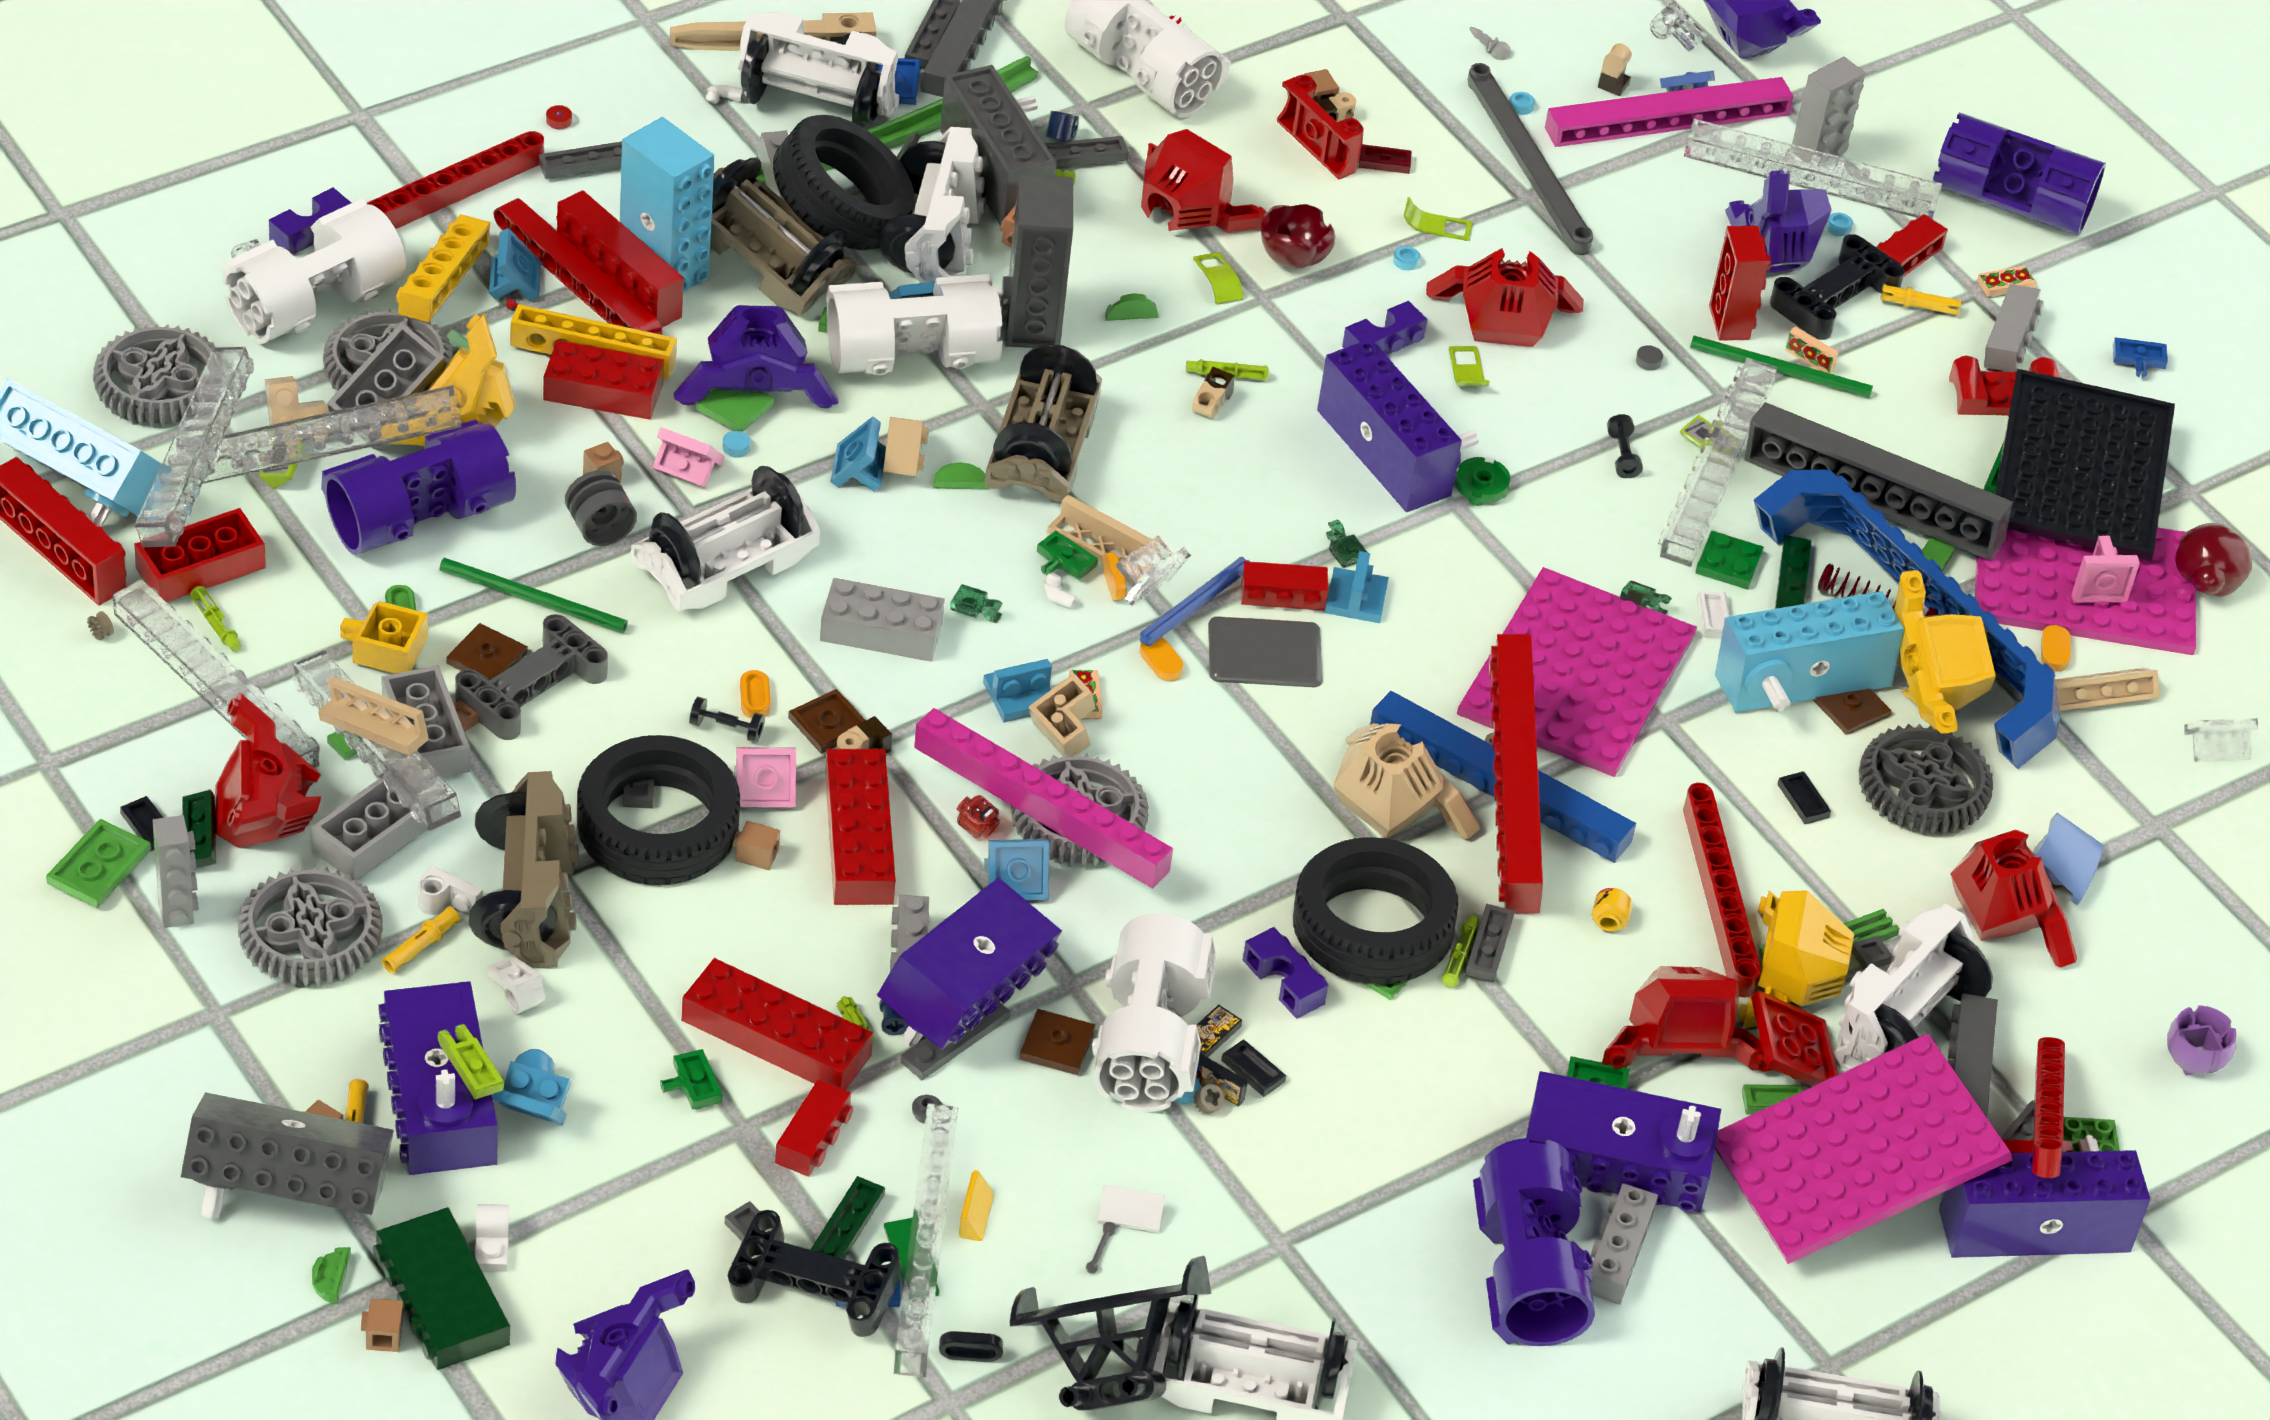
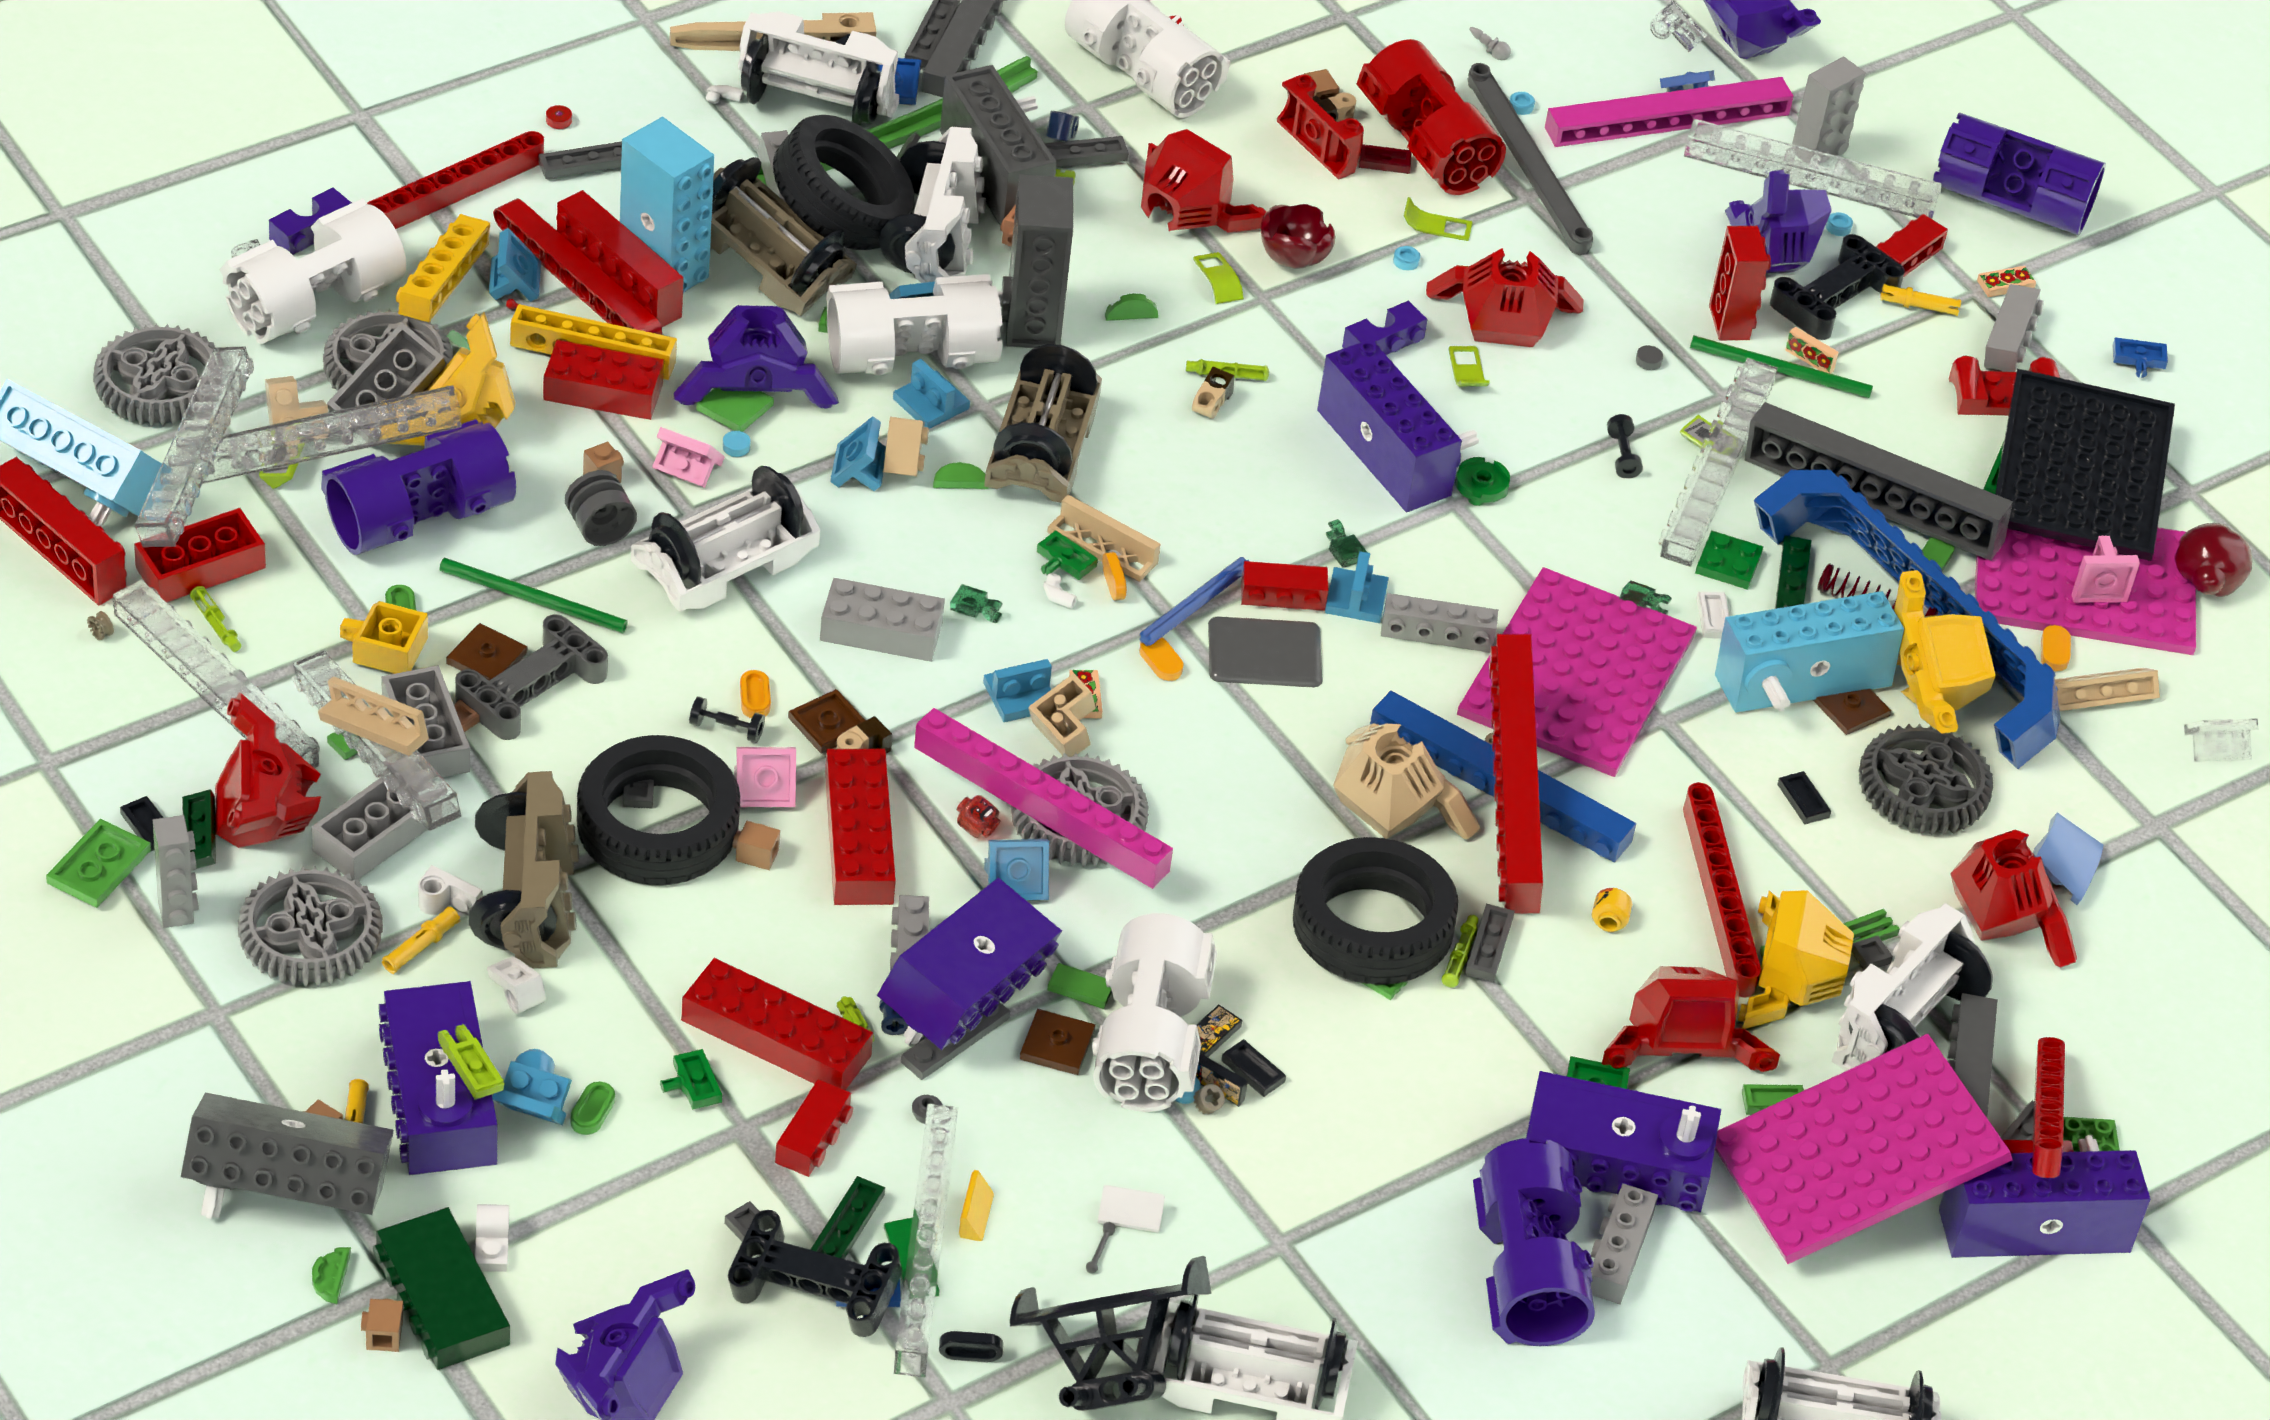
clear bracket [1115,535,1191,606] -> none
dark purple arch [1242,927,1329,1019] -> none
leg [1598,43,1632,96] -> none
red plate [1751,990,1839,1086] -> none
medium lavender piece [2167,1005,2236,1076] -> none
none -> bright green tile [570,1081,615,1135]
none -> dark azure bracket [893,359,970,429]
none -> bright green tile [1047,963,1112,1009]
none -> red cylinder [1356,39,1506,195]
none -> light grey brick [1380,593,1499,652]

